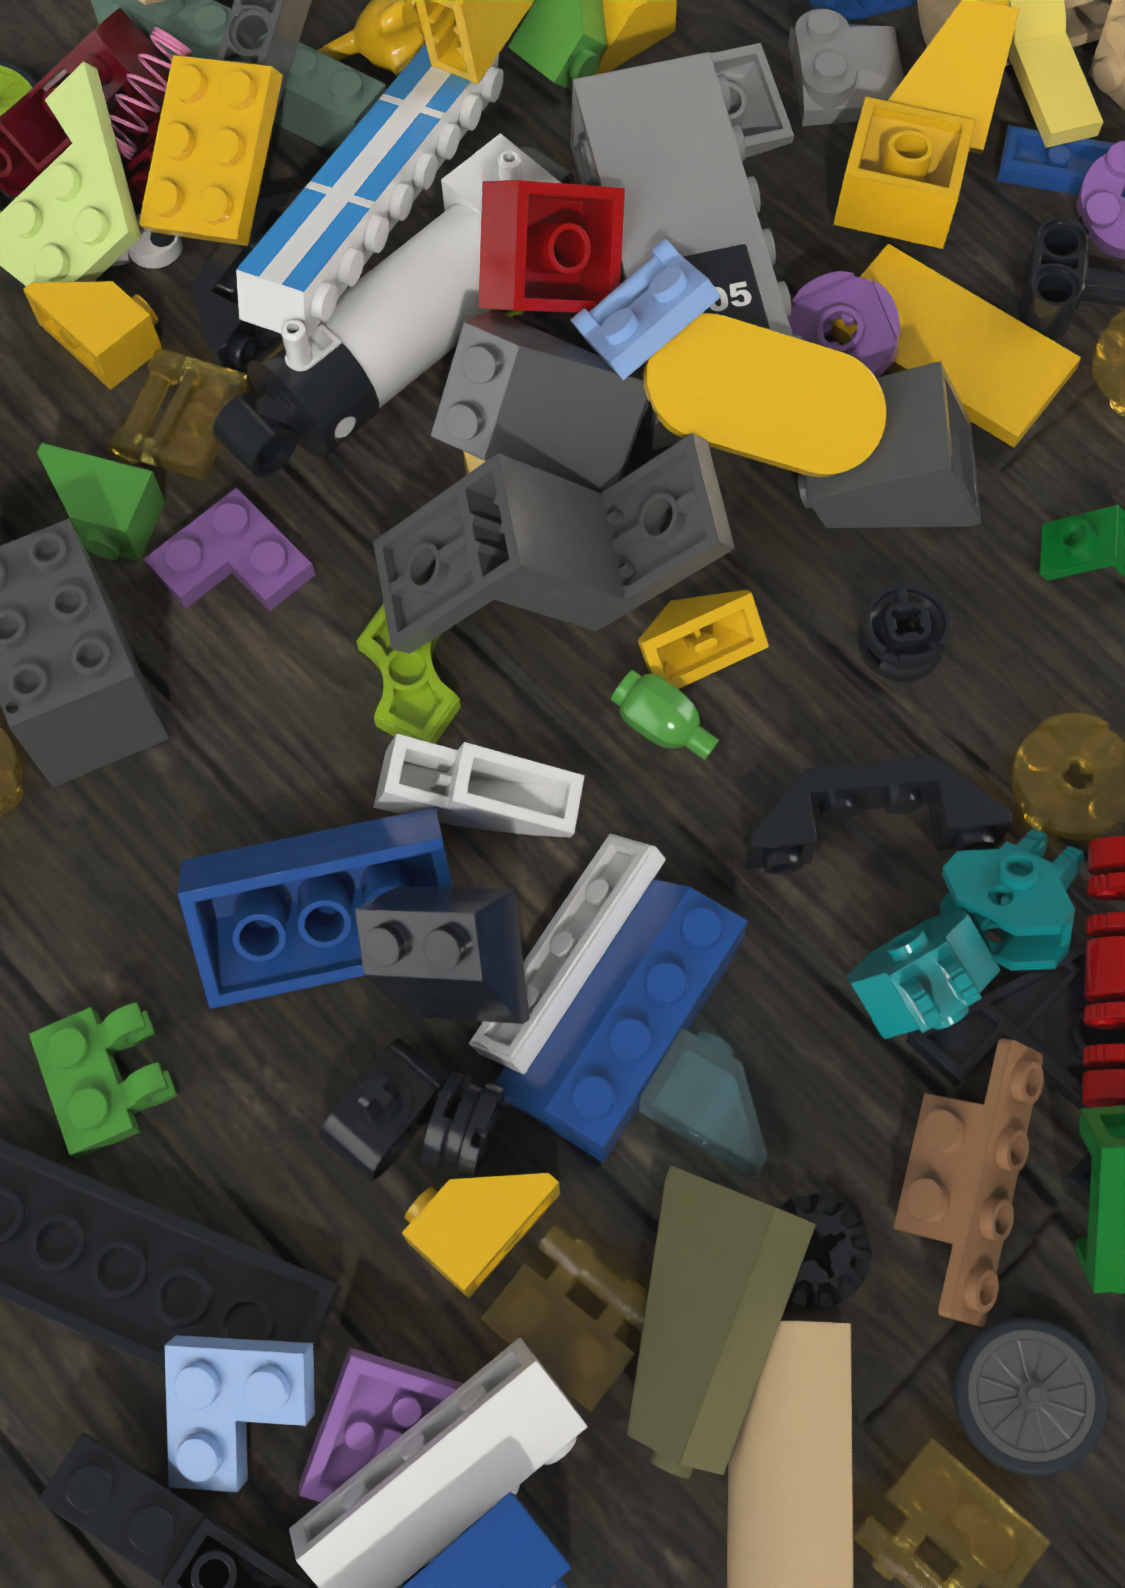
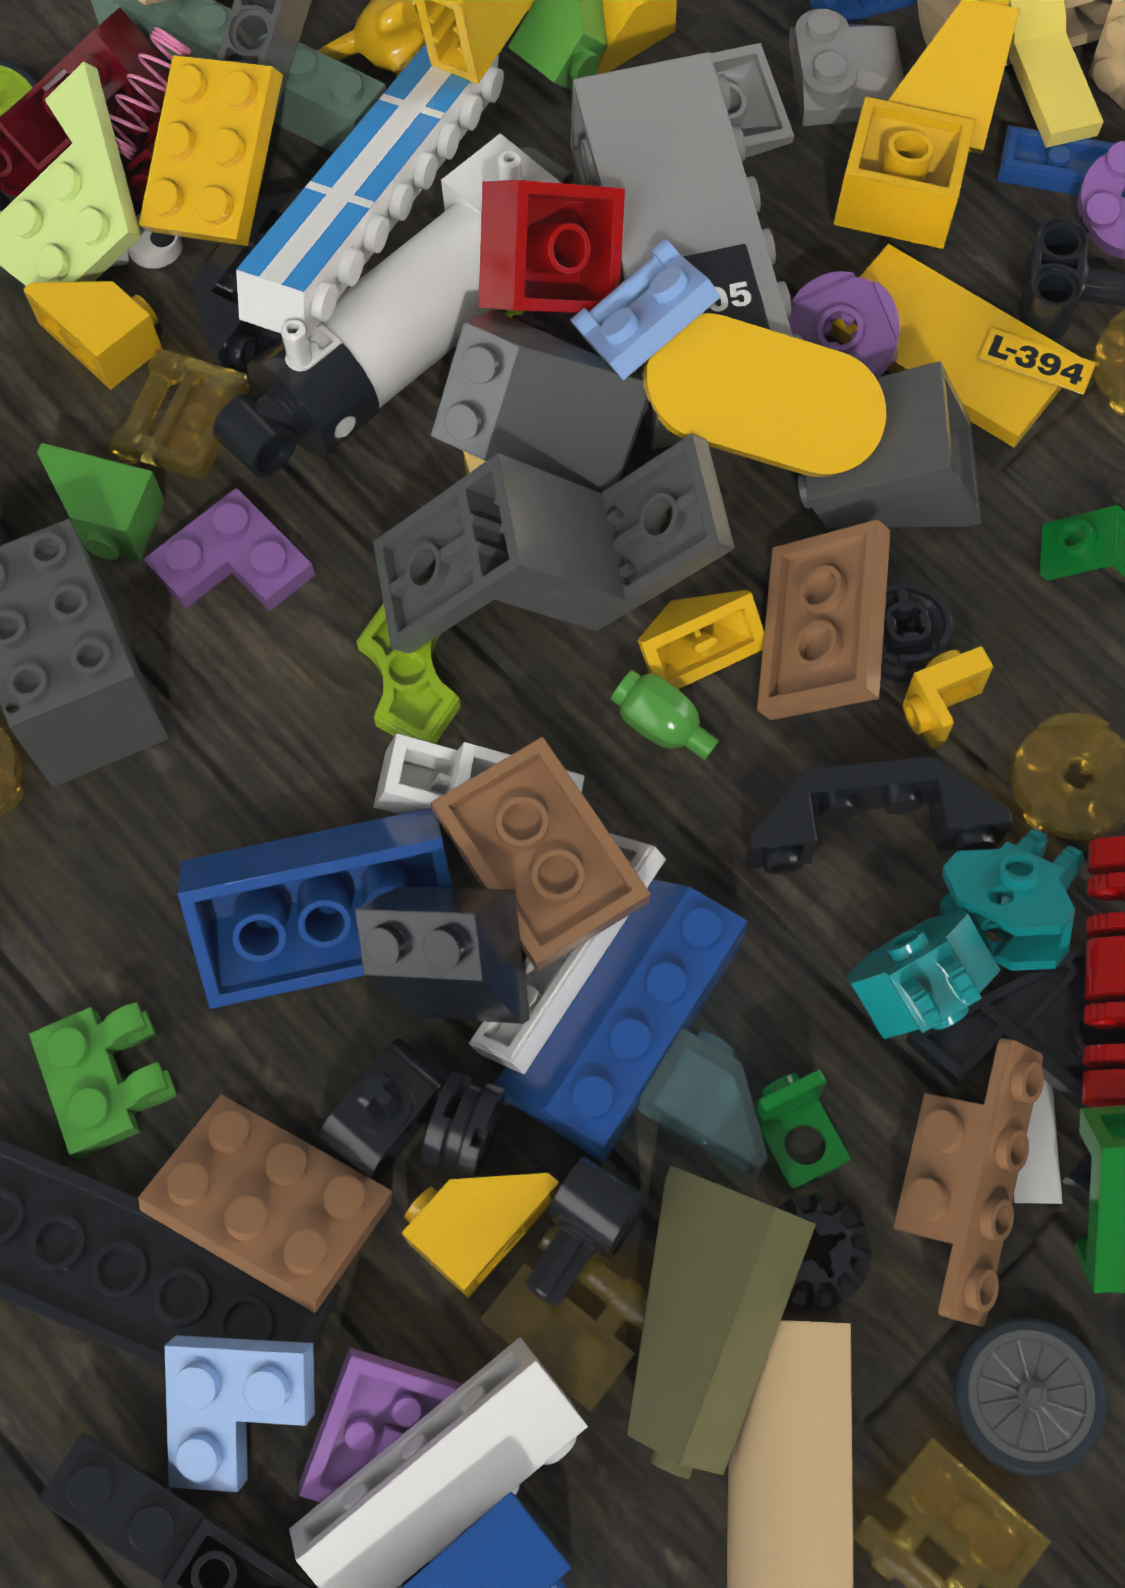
none -> medium nougat plate [138,1094,392,1313]
none -> medium nougat plate [431,737,651,971]
none -> black beam [525,1157,644,1307]
none -> green bracket [752,1069,850,1191]
none -> medium nougat plate [757,519,890,720]
none -> yellow bracket [903,646,994,749]
none -> yellow sticker [978,327,1096,395]
none -> white sticker [1014,1080,1062,1204]

